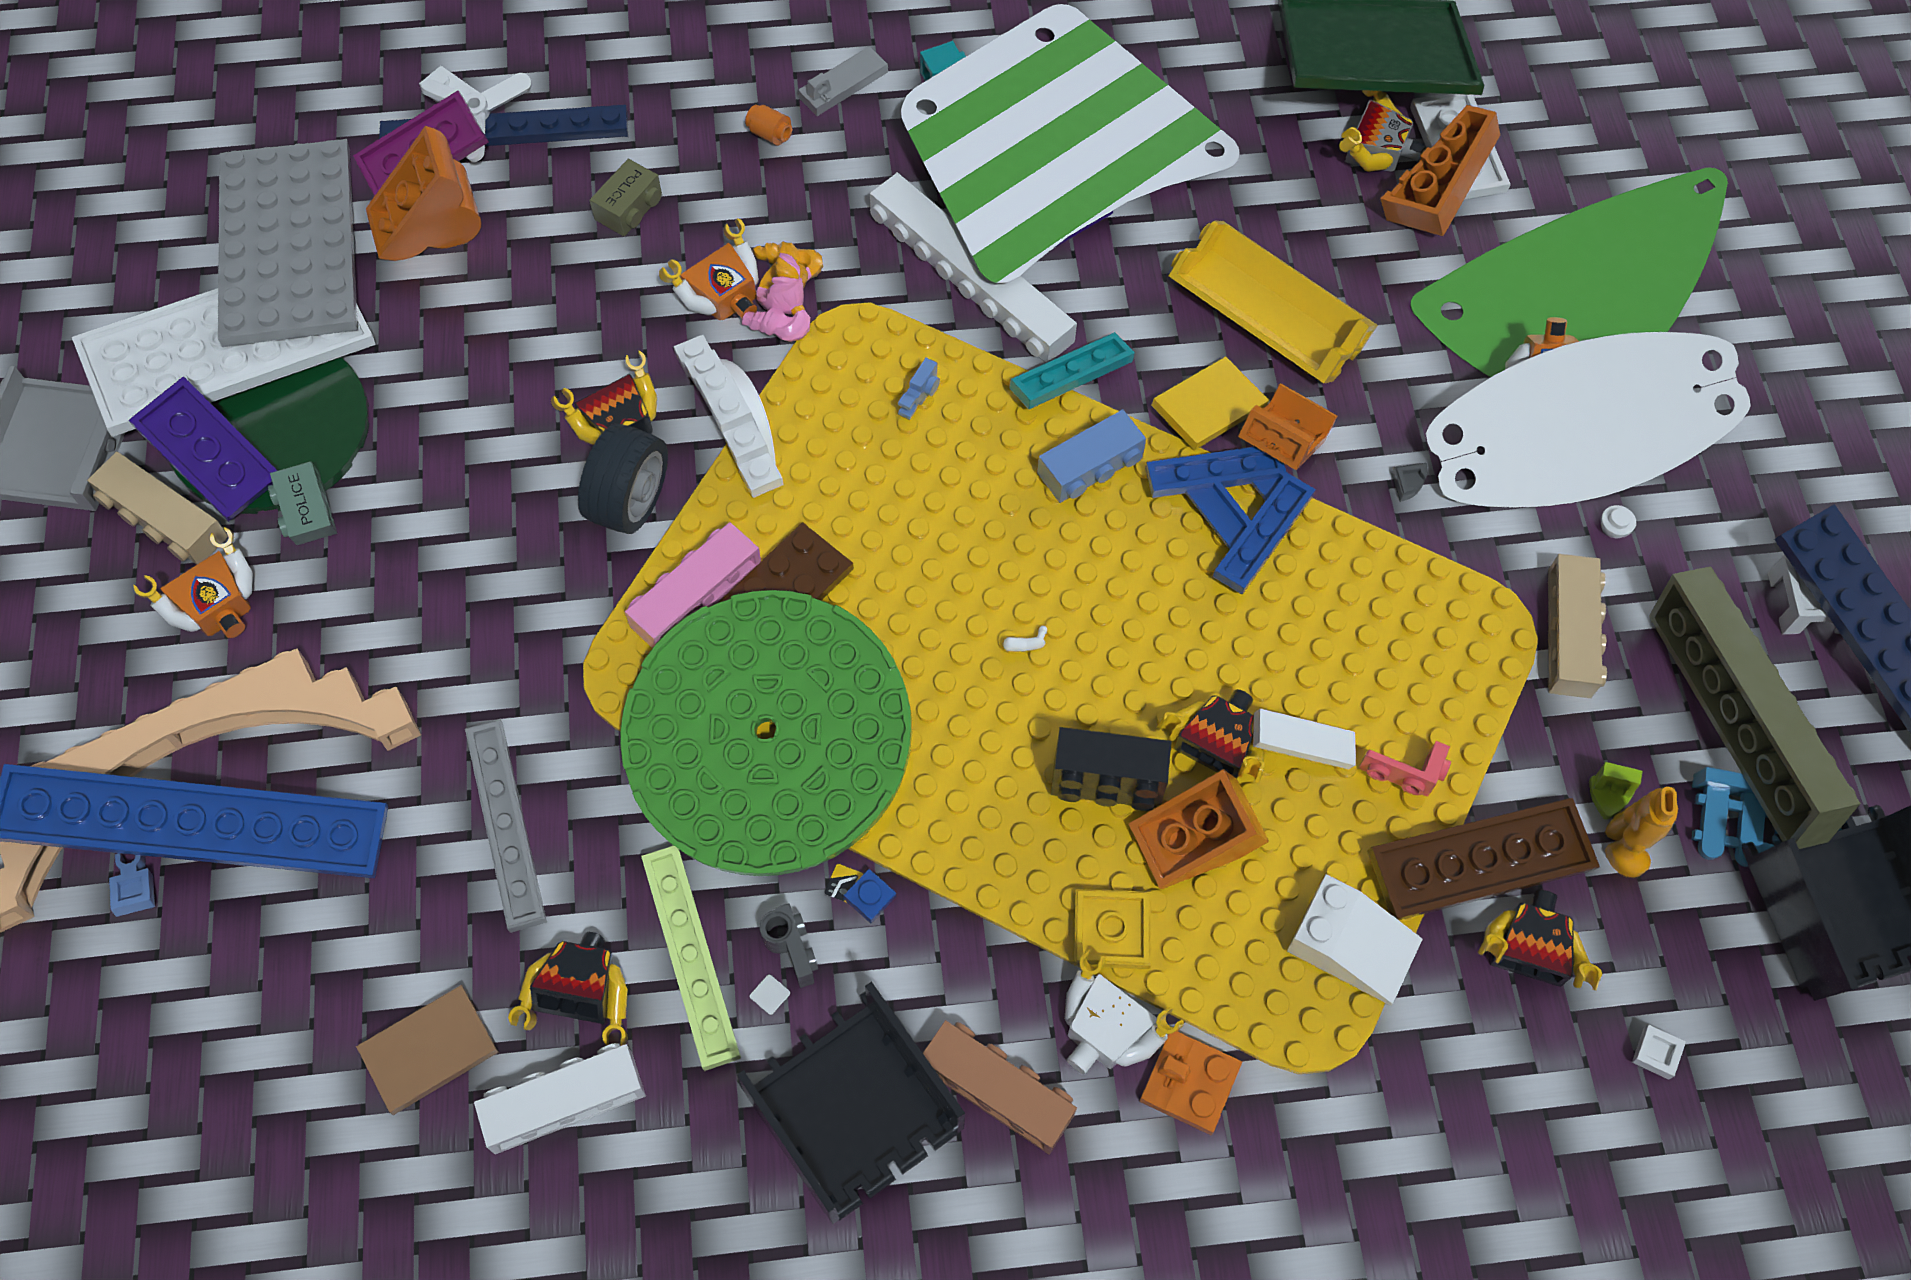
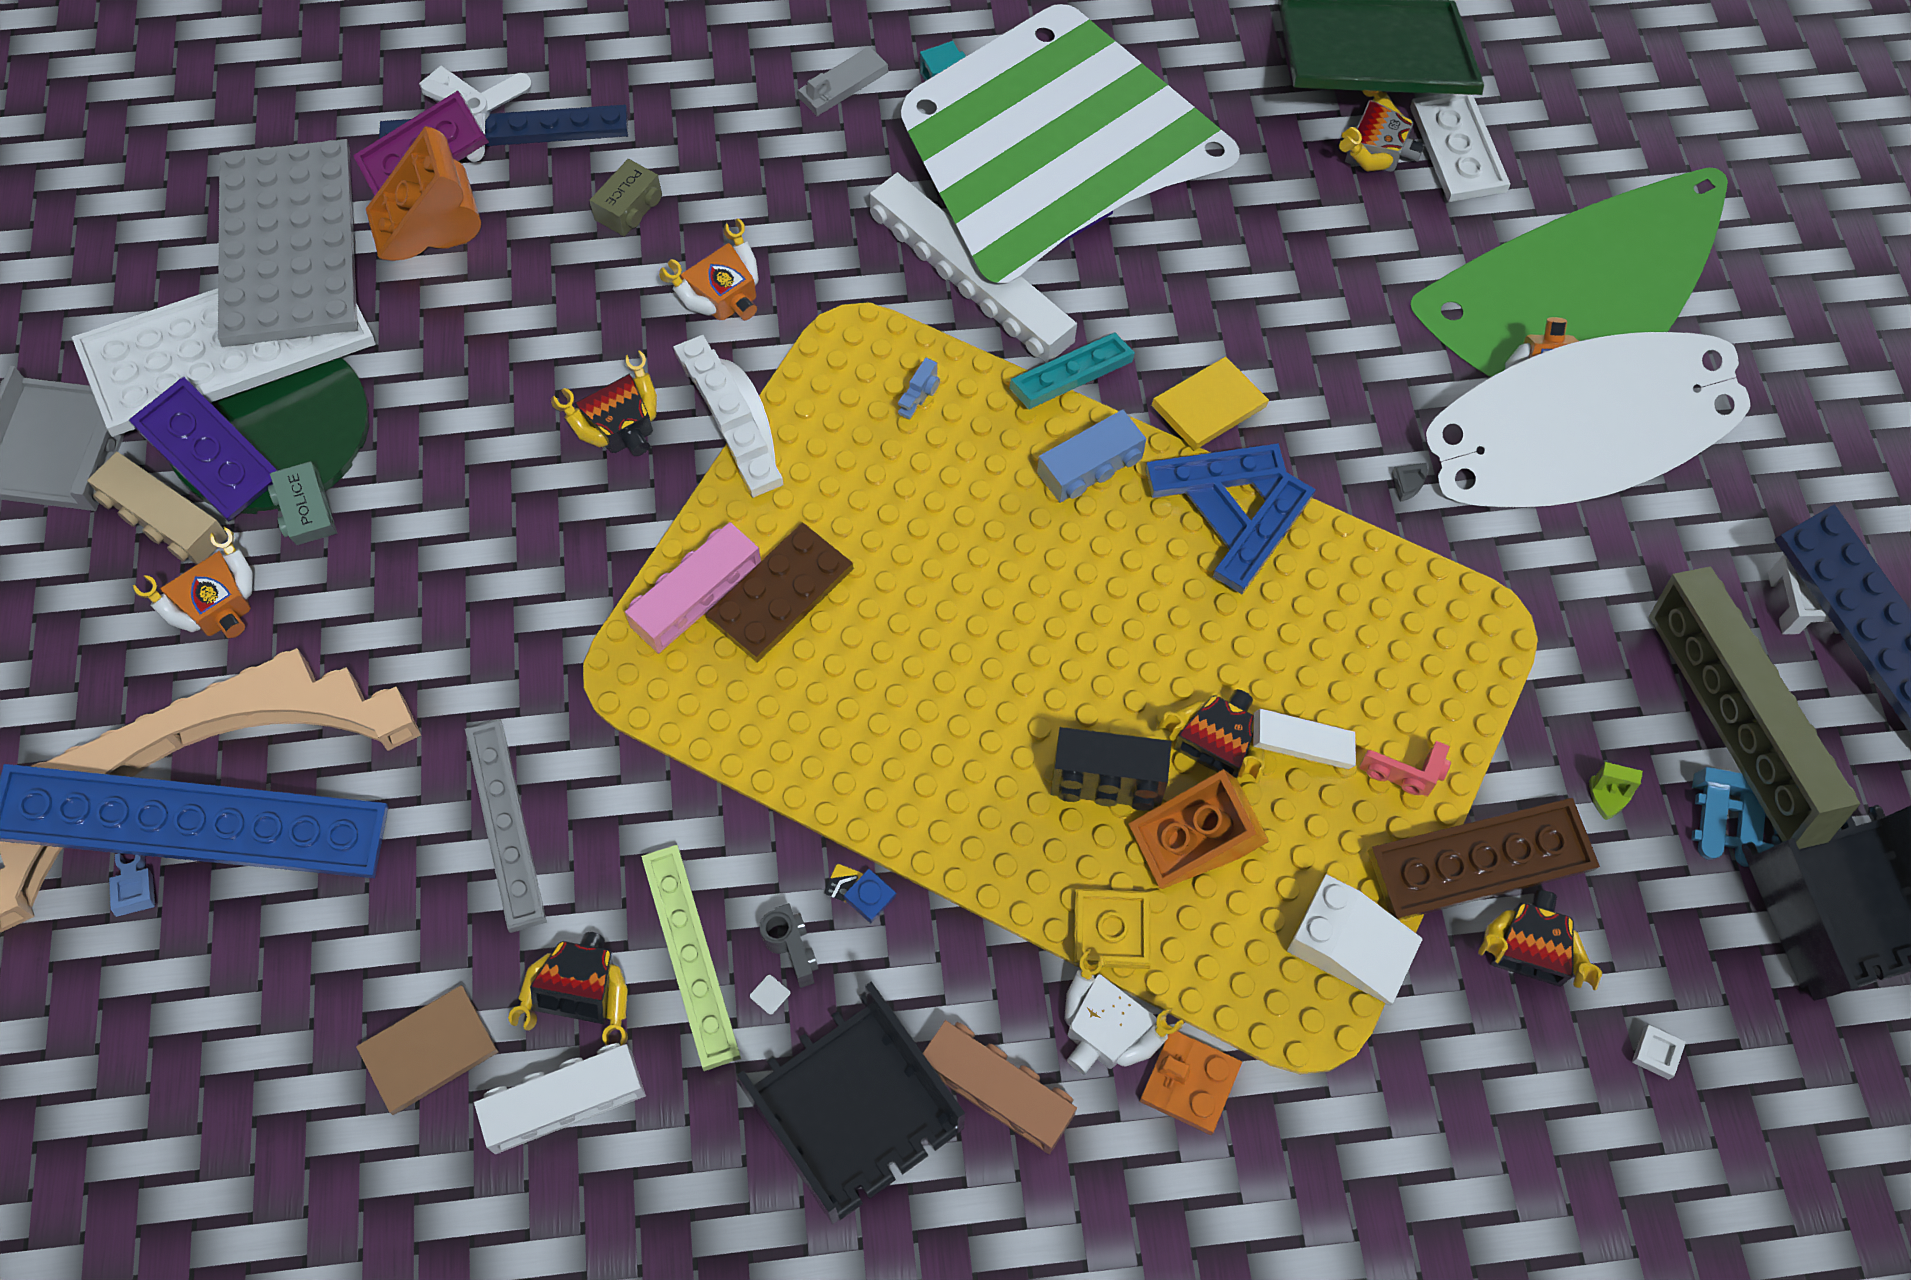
black wheel [578,424,668,534] -> none
bright green plate [621,590,912,876] -> none
bright pink hair [741,241,823,342] -> none
orange brick [745,105,792,145] -> none
white piece [1003,626,1047,652] -> none
yellow panel [1169,221,1378,383] -> none
orange panel [1238,383,1338,470] -> none
orange wedge [1380,105,1500,236] -> none
tan brick [1548,554,1607,699] -> none
white plate [1601,505,1636,539] -> none
light orange piece [1605,787,1678,878] -> none

